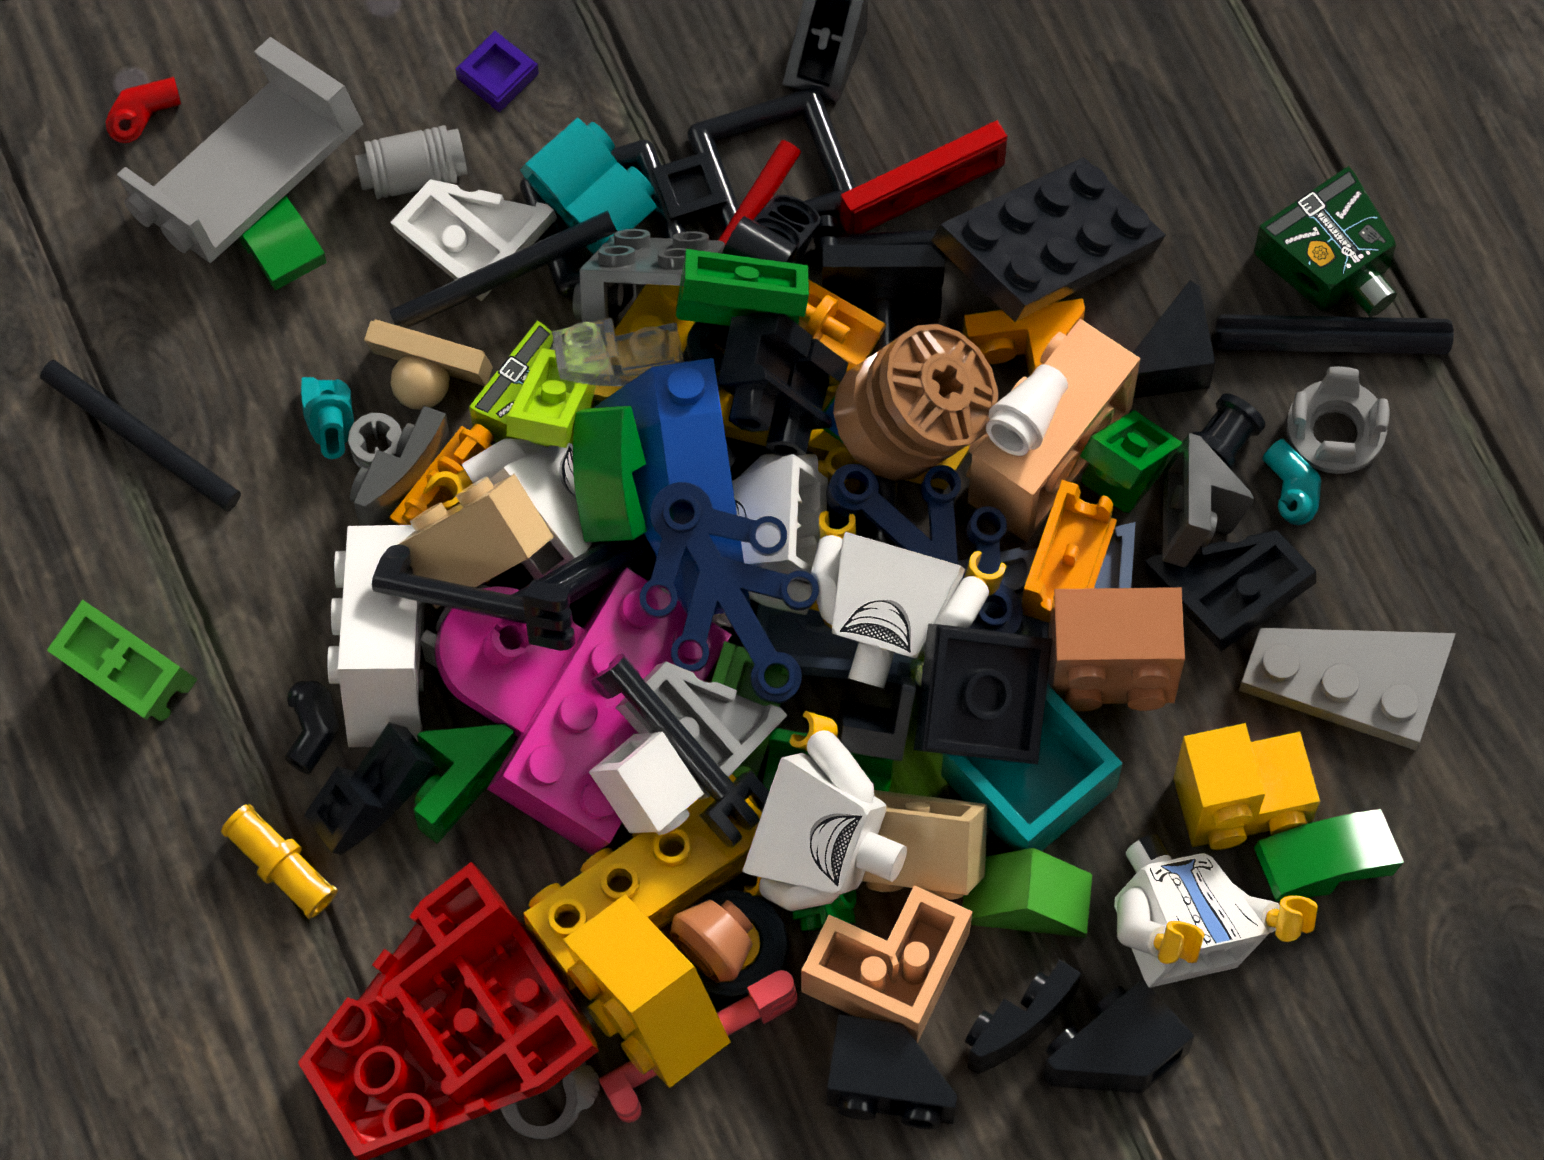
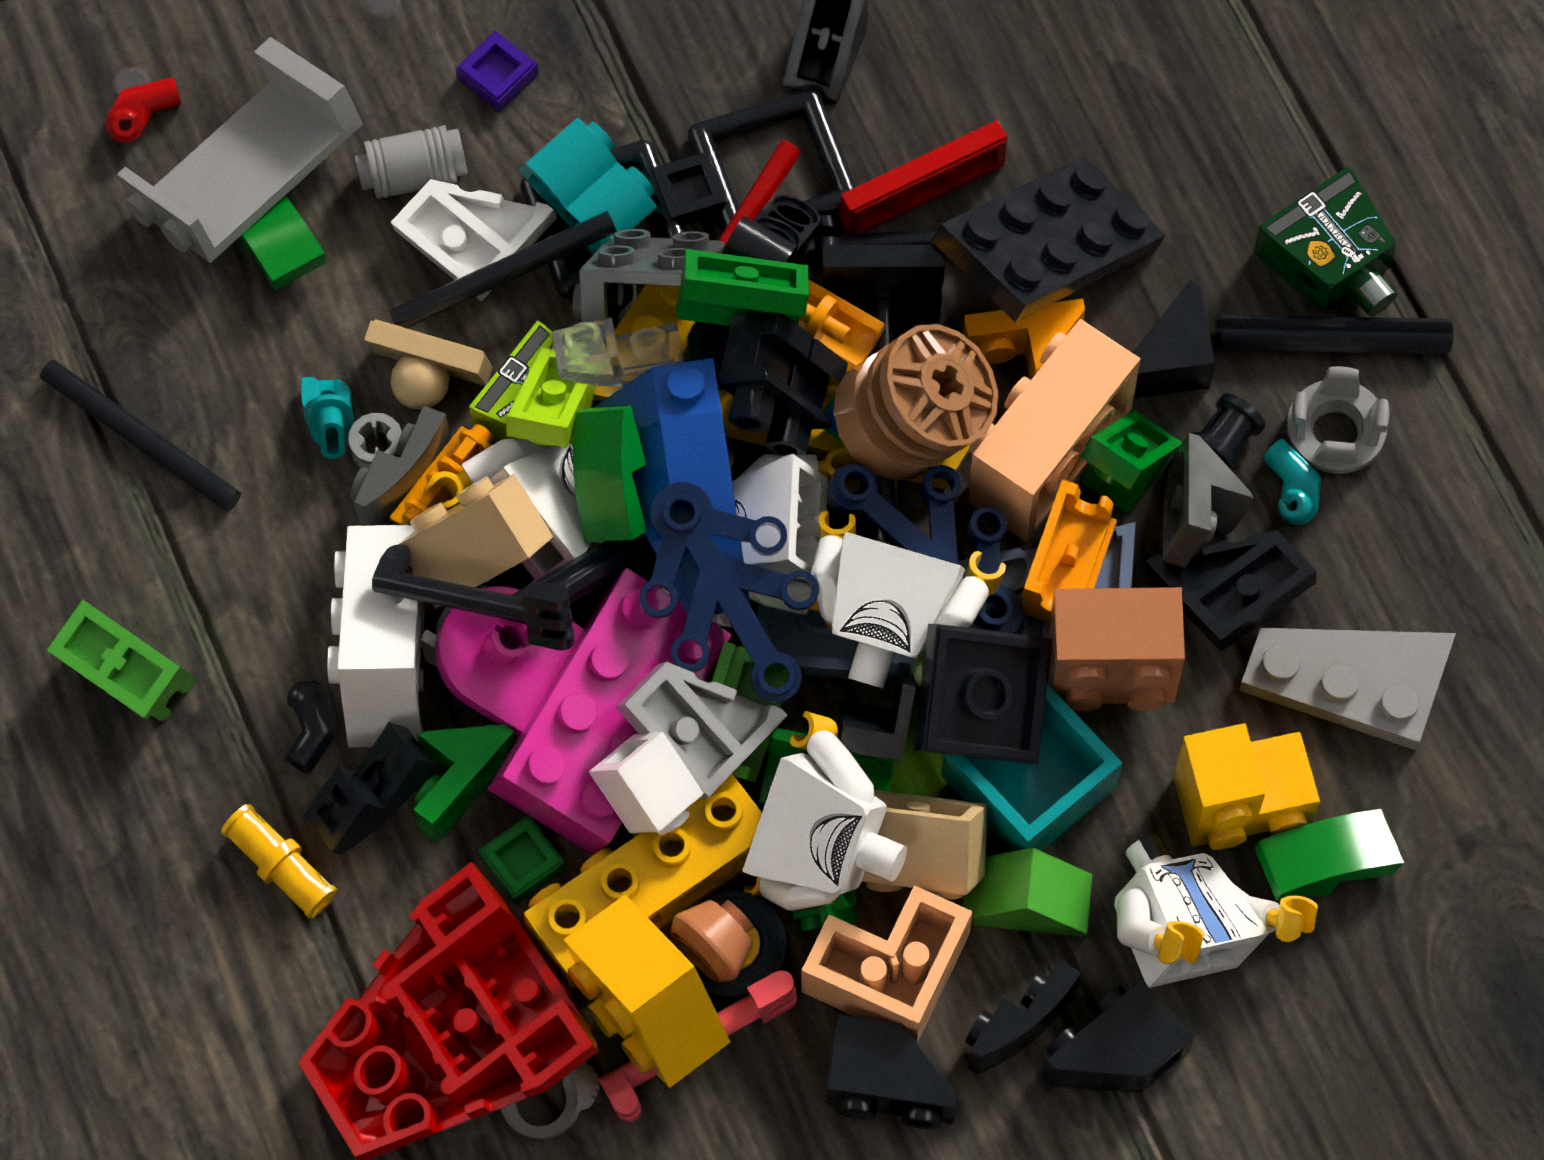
black hinge [591,653,769,848] -> none
white cone [986,364,1068,456] -> none
none -> green tile [478,815,566,905]

